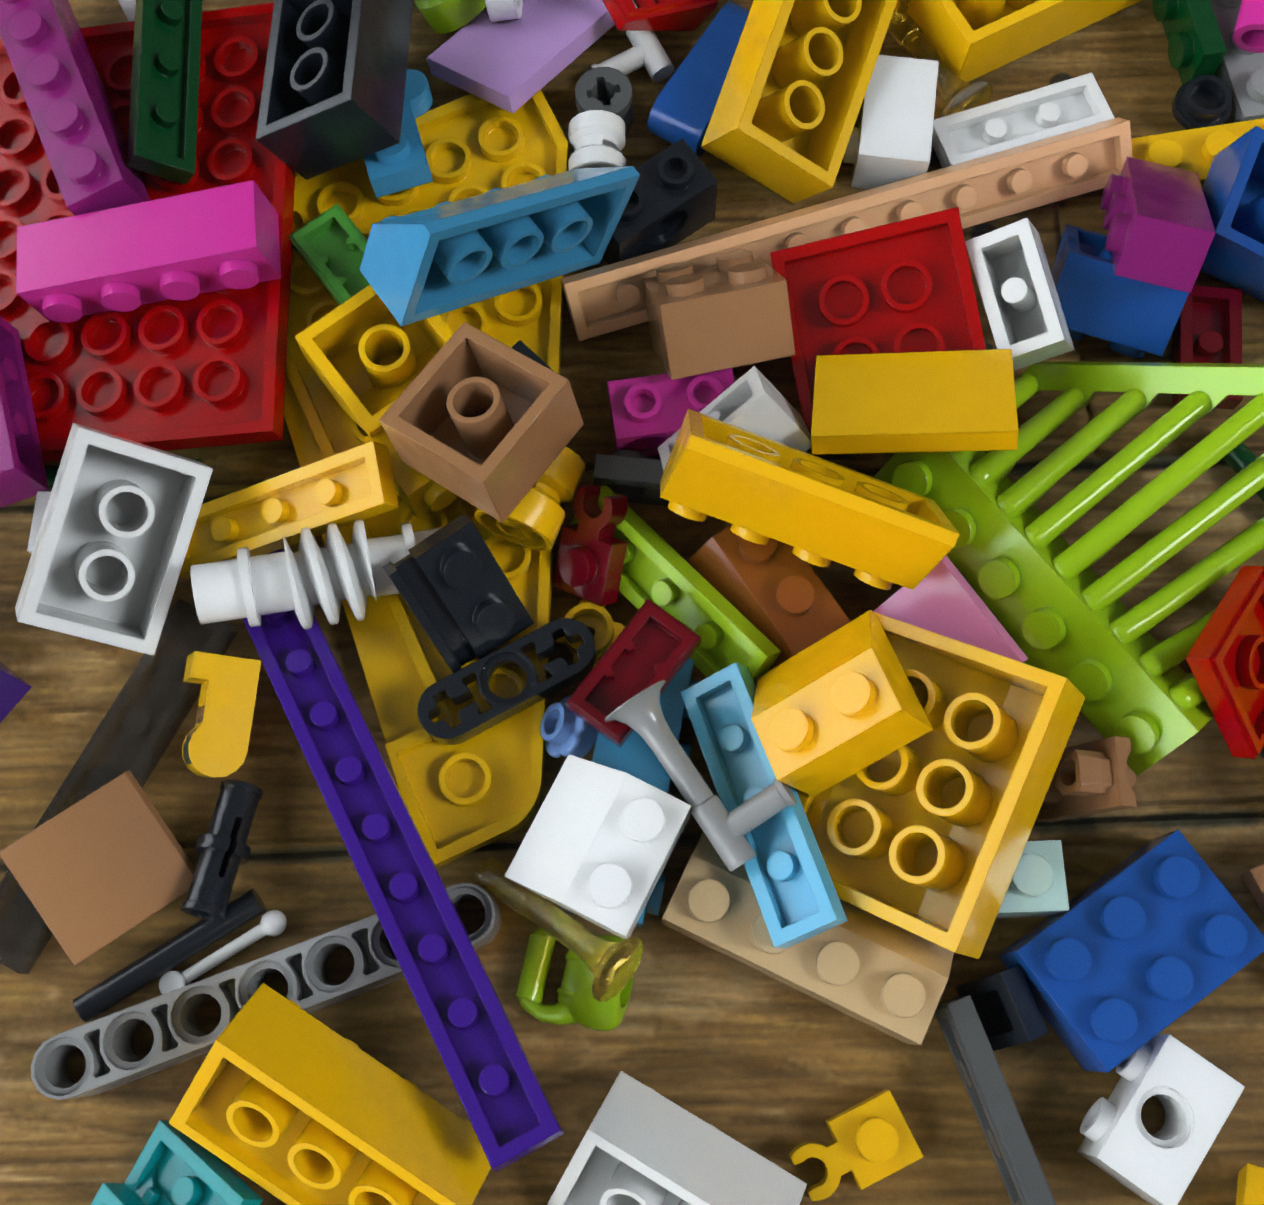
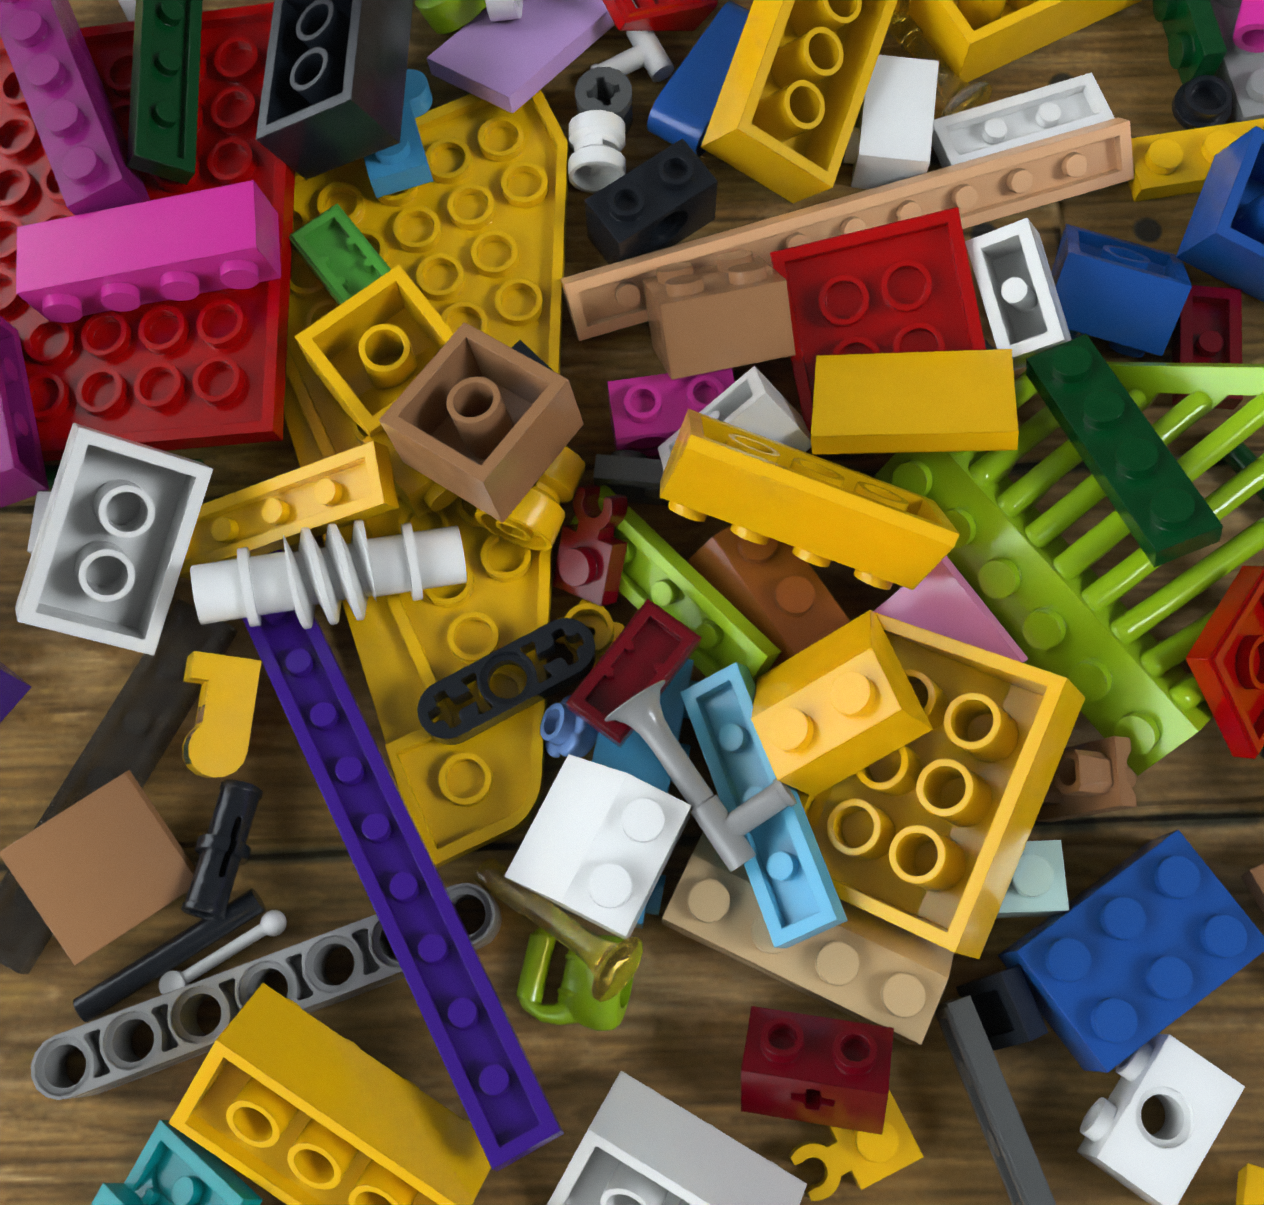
dark azure slope [360,166,640,326] -> none
black plate [382,513,534,673] -> none
magenta brick [1100,156,1216,293] -> none
none -> dark red brick [741,1006,894,1135]
none -> dark green plate [1026,334,1223,568]

